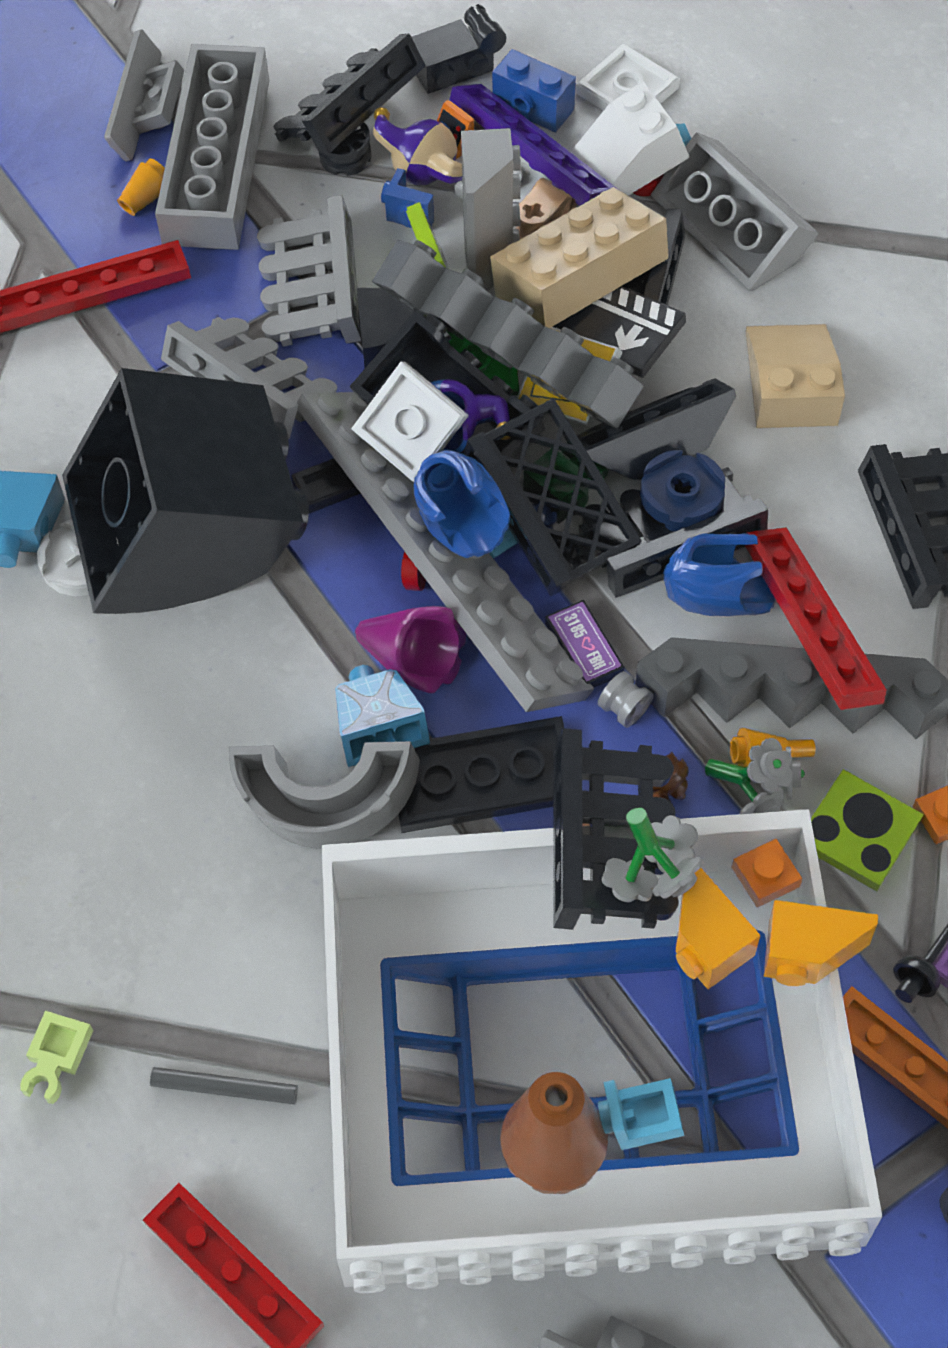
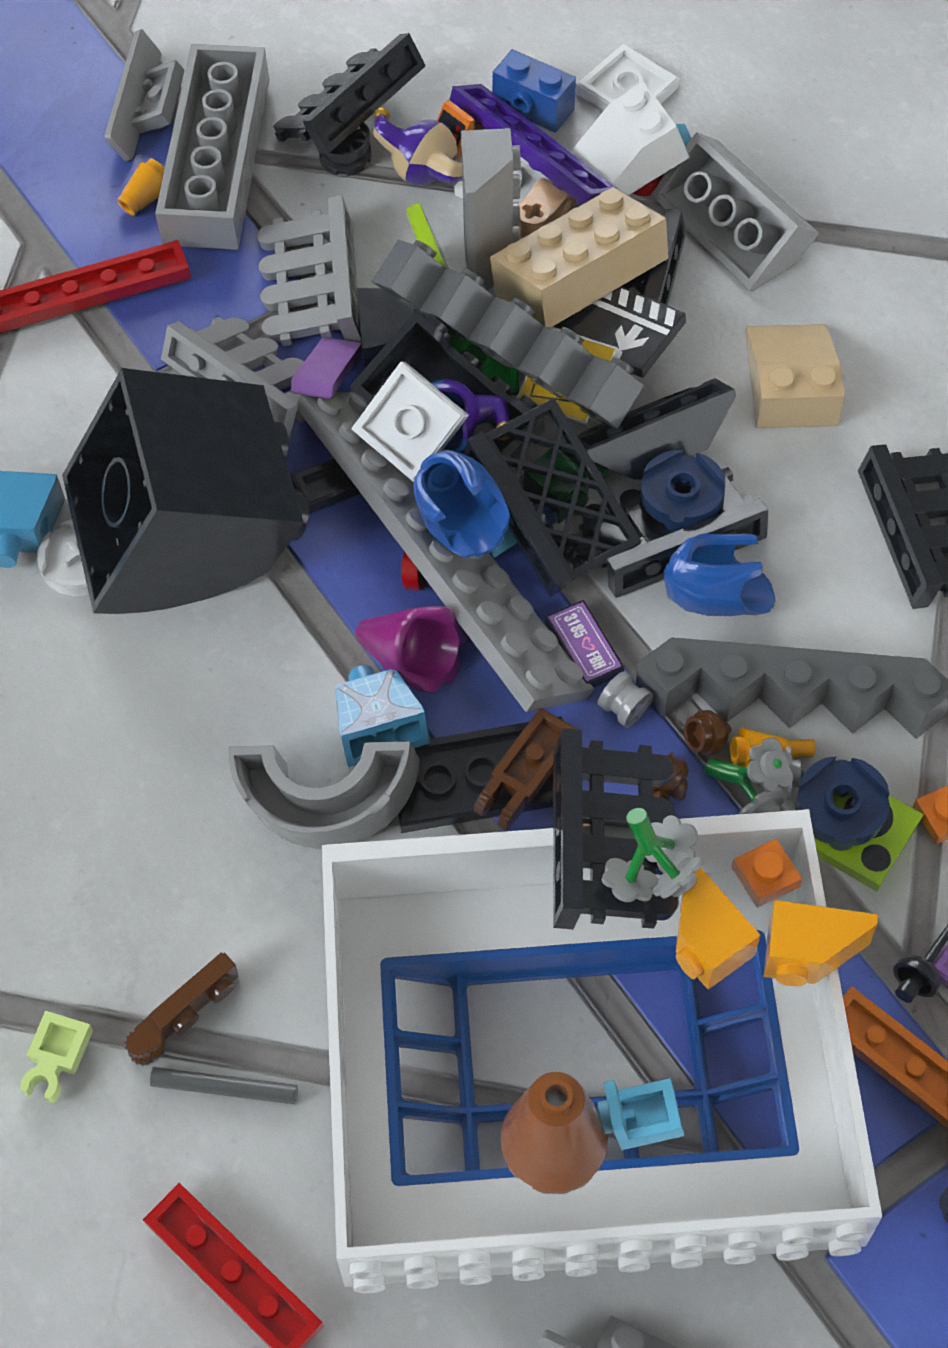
blue bracket [381,168,435,228] -> none
black hinge [412,4,507,94] -> none
red plate [745,527,887,710] -> none
none -> reddish brown hinge [124,952,239,1066]
none -> medium lavender tile [291,337,362,399]
none -> reddish brown hinge [473,708,578,830]
none -> reddish brown plate [684,710,732,755]
none -> dark blue plate [794,756,890,851]

